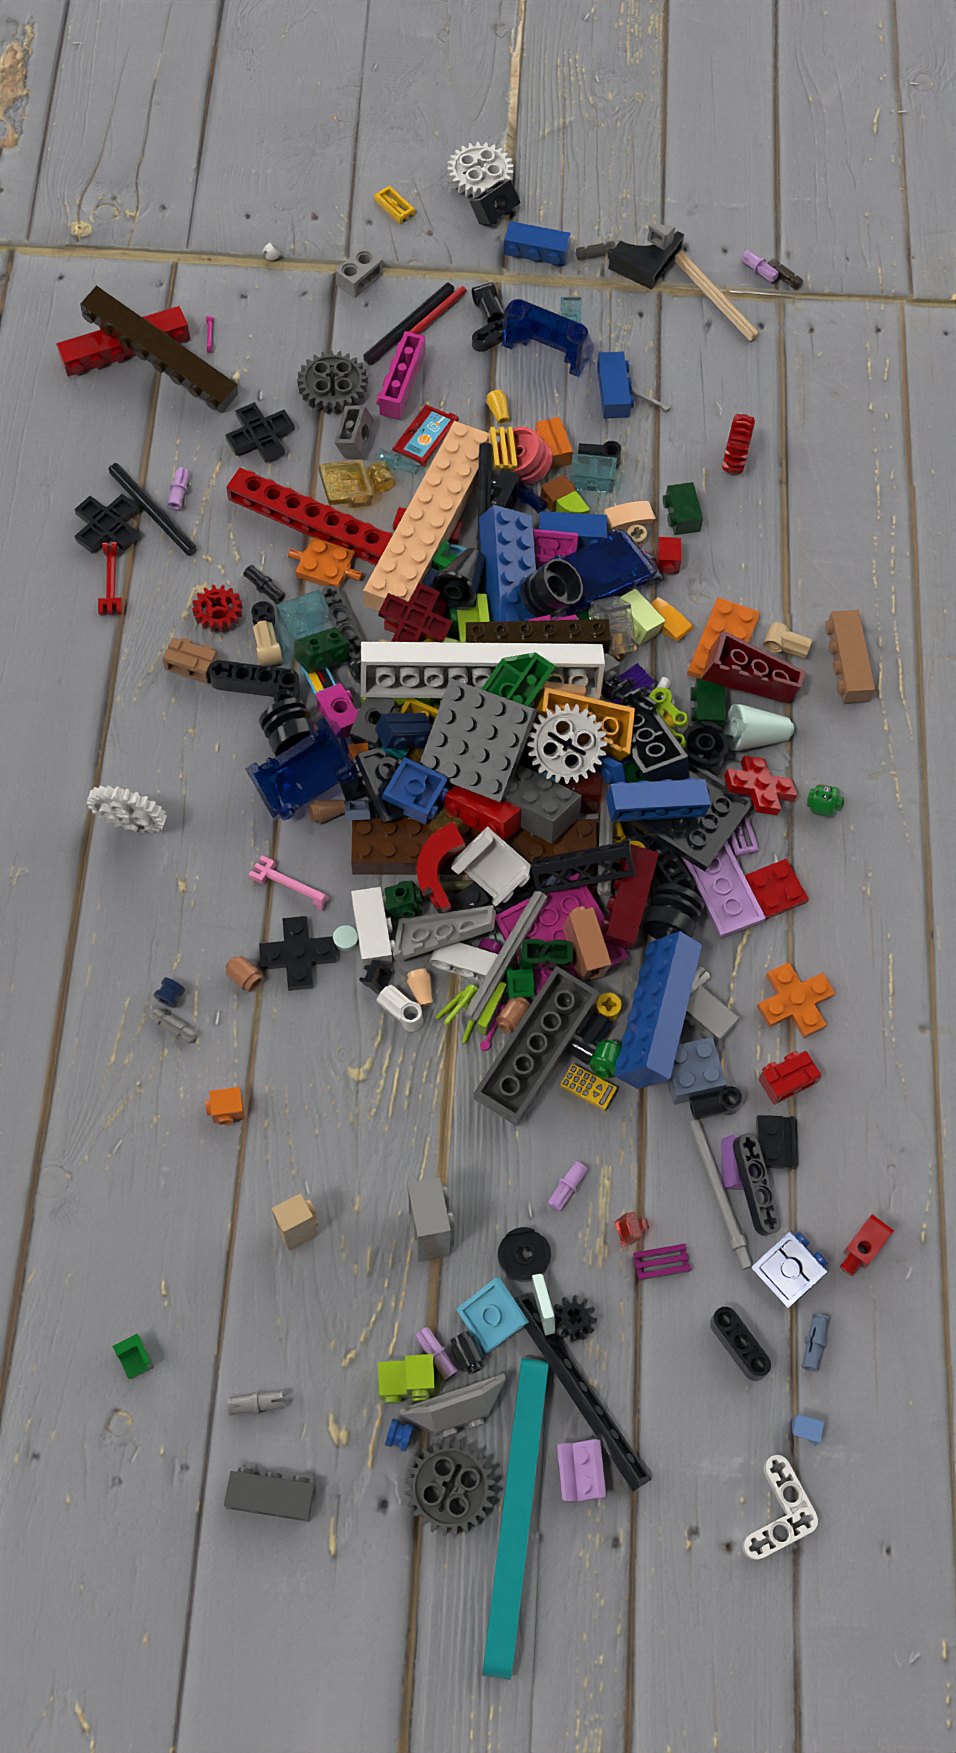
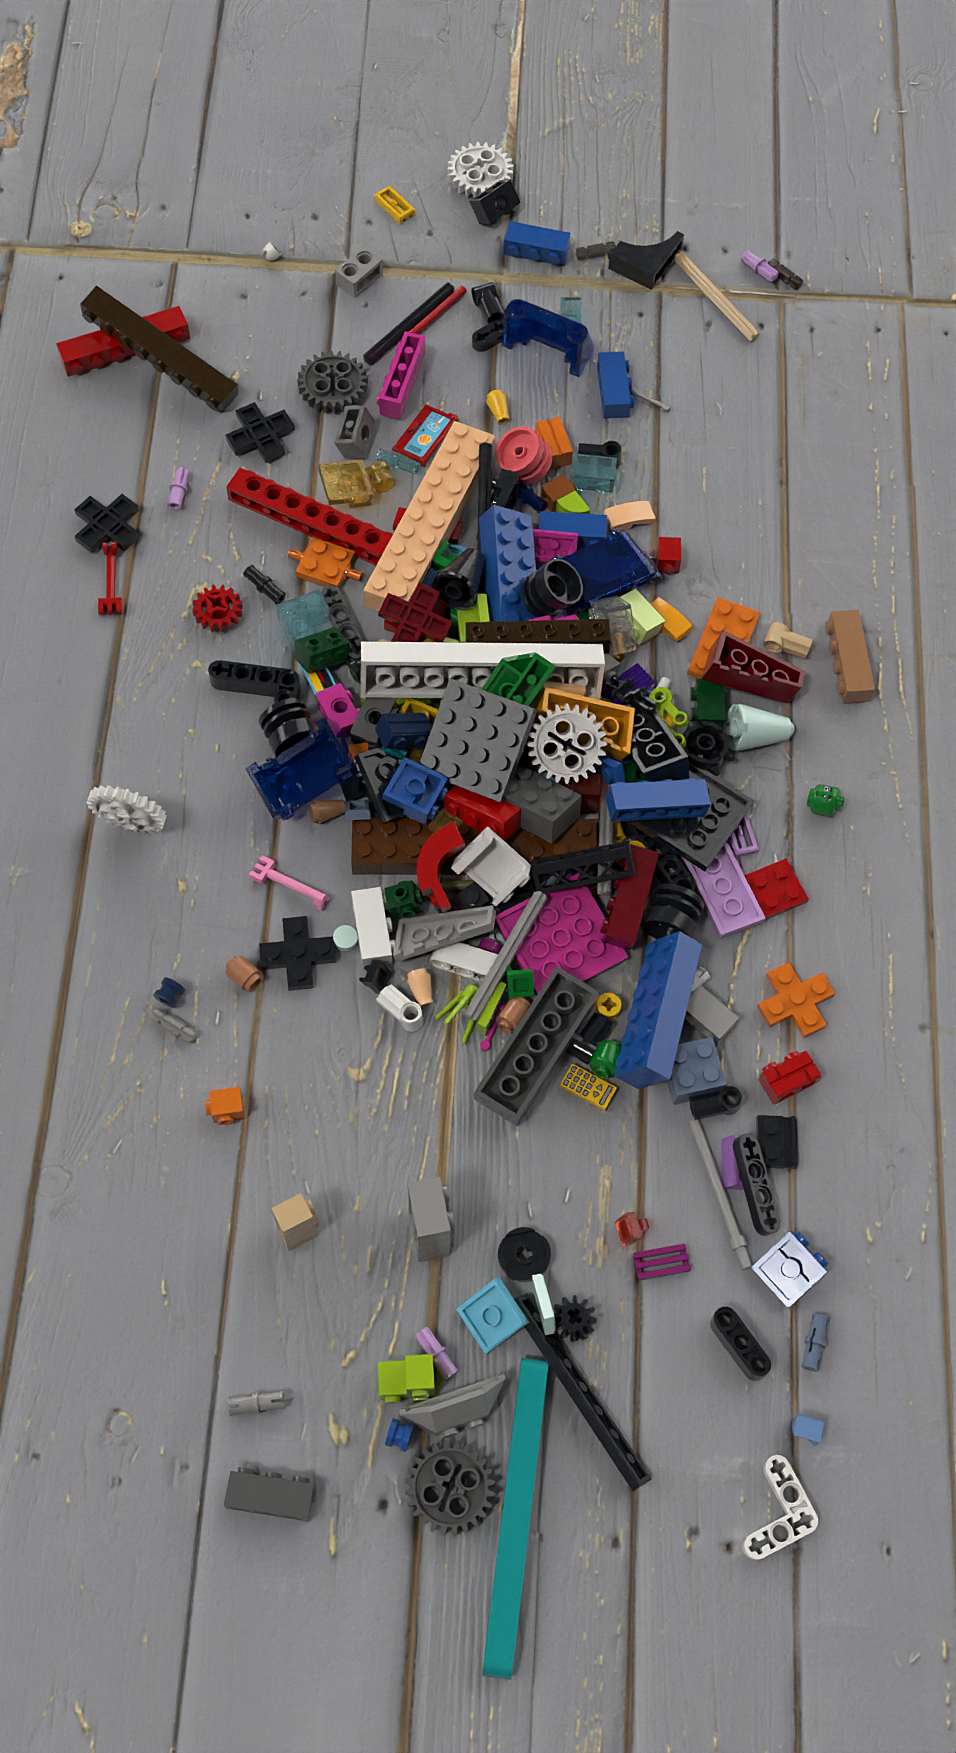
black axle [108,463,197,556] -> none
green panel [112,1333,154,1380] -> none
medium nougat brick [162,637,218,684] -> none
dark pink hinge [206,315,214,352] -> none
black wheel [251,601,275,626] -> none
tan piece [253,621,283,666] -> none
black brick [450,1331,486,1375] -> none
yellow tile [489,427,517,470] -> none
dark green brick [519,939,573,971] -> none
lavender axle [548,1161,588,1211] -> none
lavender bracket [557,1439,606,1502] -> none
nougat brick [562,906,611,982] -> none
tan bush [627,524,647,547] -> none
light grey slope [647,223,675,250] -> none
dark green brick [662,482,703,535] -> none
red gear [722,414,755,474] -> none
red plate [724,755,797,816] -> none
red torso [839,1214,894,1277] -> none

